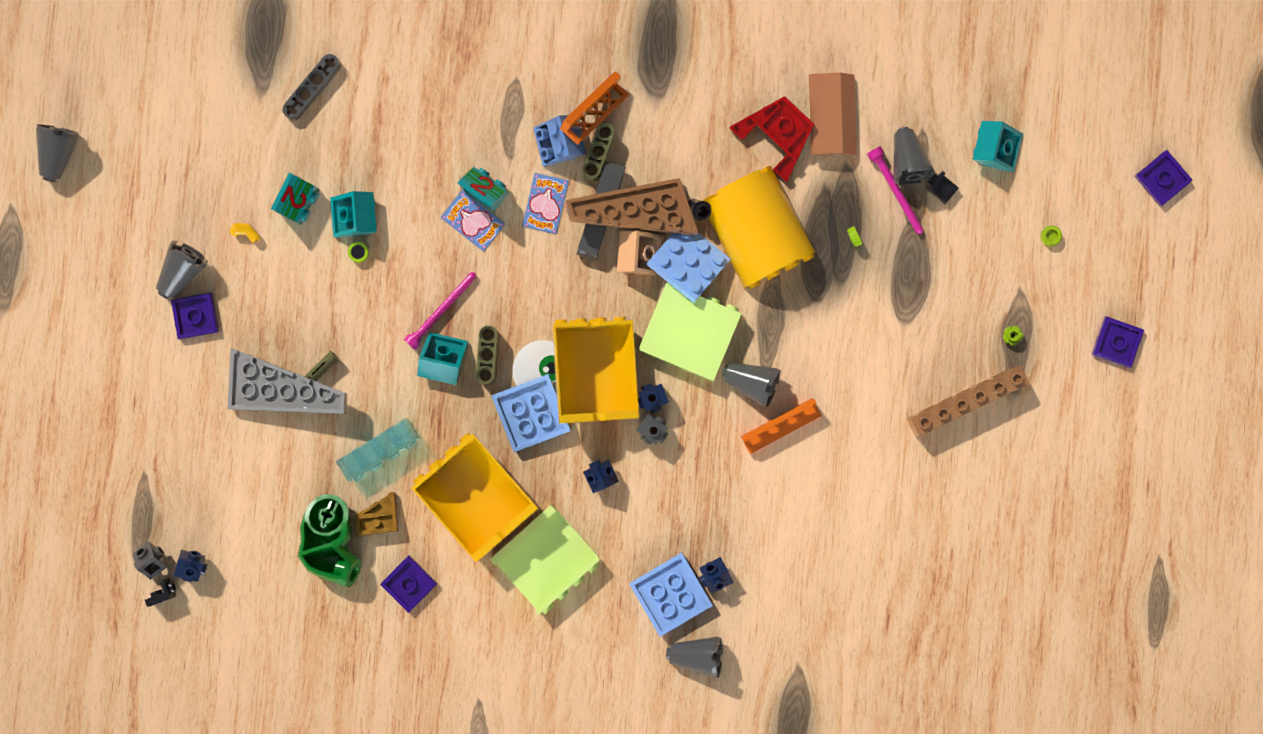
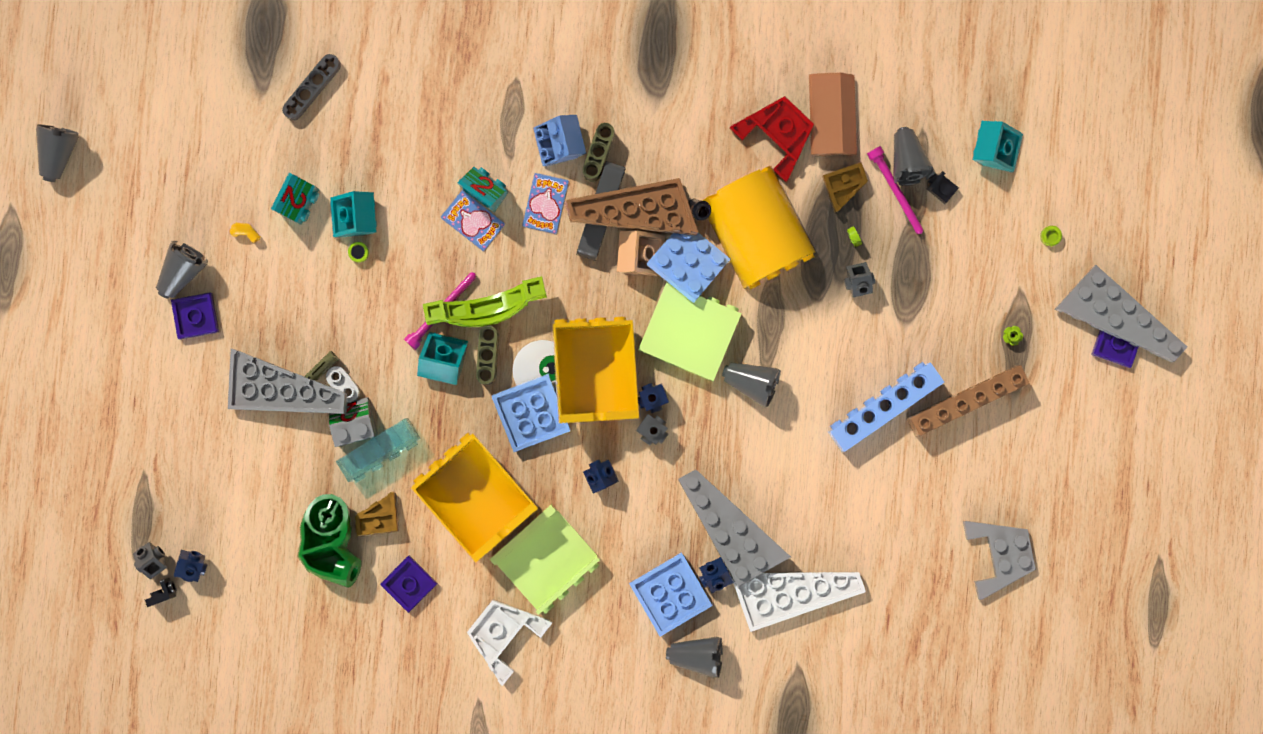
orange fence [560,71,629,145] -> none
orange fence [740,398,821,454] -> none
dark purple tile [1134,150,1193,207] -> none
none -> white plate [326,366,360,402]
none -> light grey slope [329,397,378,447]
none -> lime piece [423,276,547,327]
none -> white wing [467,600,553,686]
none -> light grey wing [678,469,791,587]
none -> white wing [731,572,866,632]
none -> pearl gold wing [822,162,868,213]
none -> light blue brick [828,362,945,452]
none -> dark grey brick [844,262,875,297]
none -> light grey wing [963,521,1036,600]
none -> light grey wing [1054,265,1188,362]

